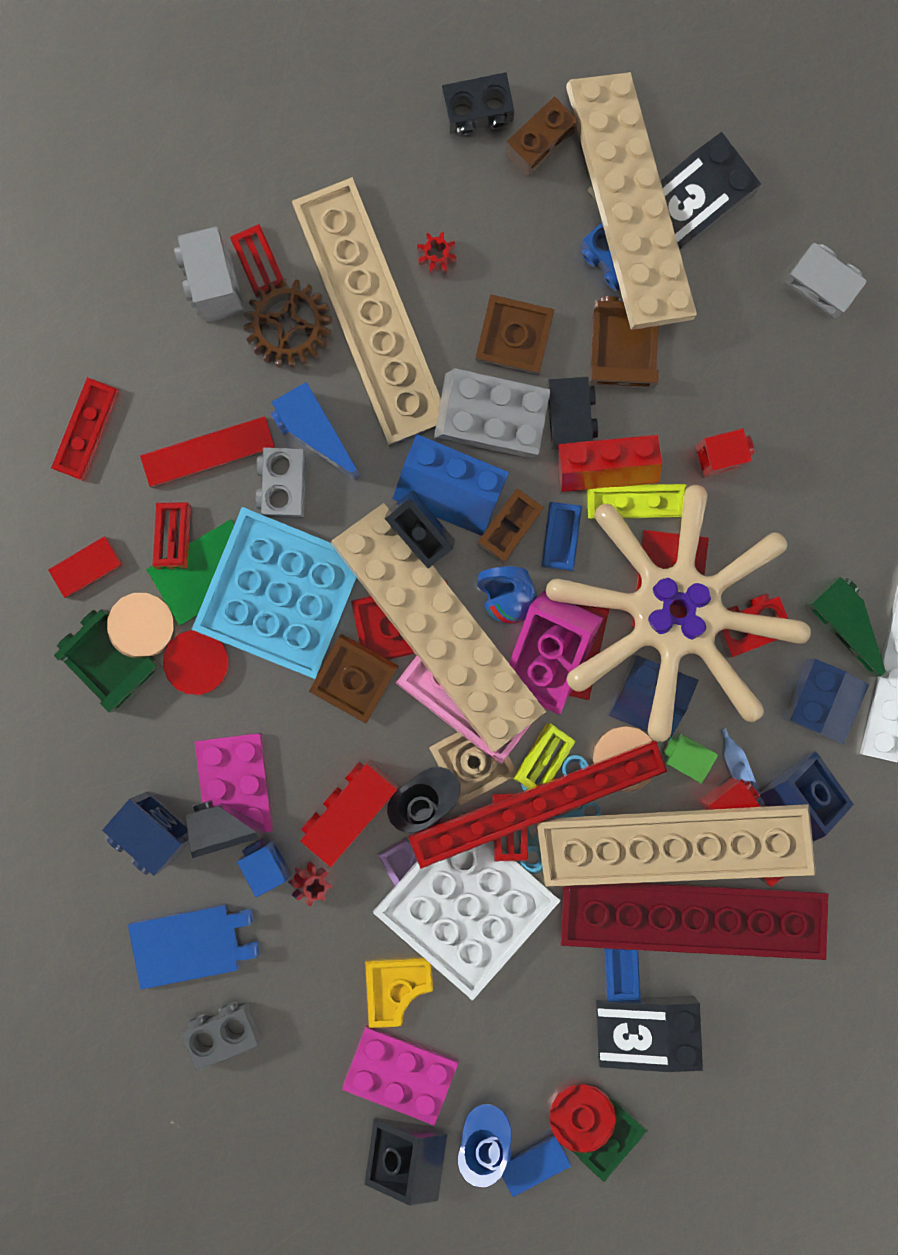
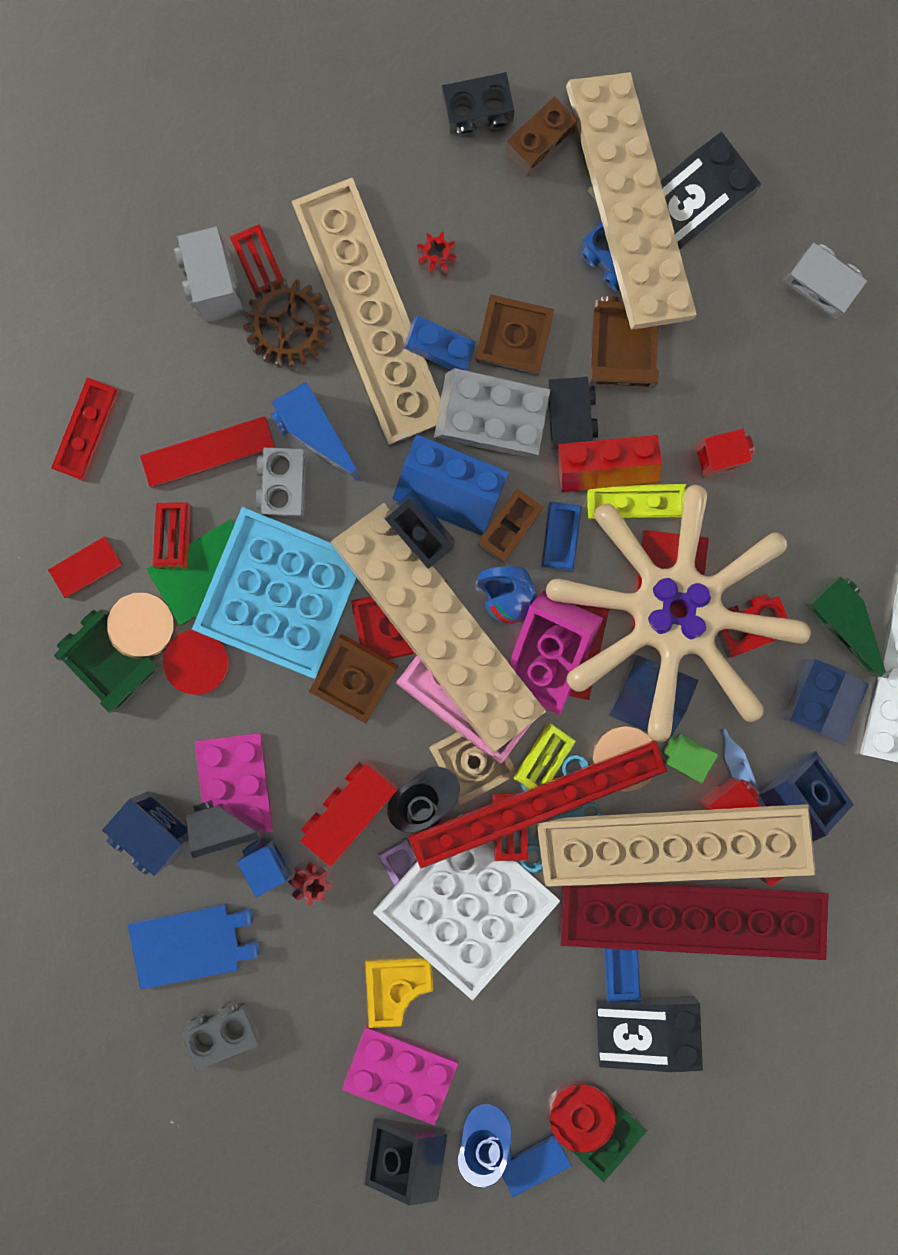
none -> blue plate [403,315,476,371]

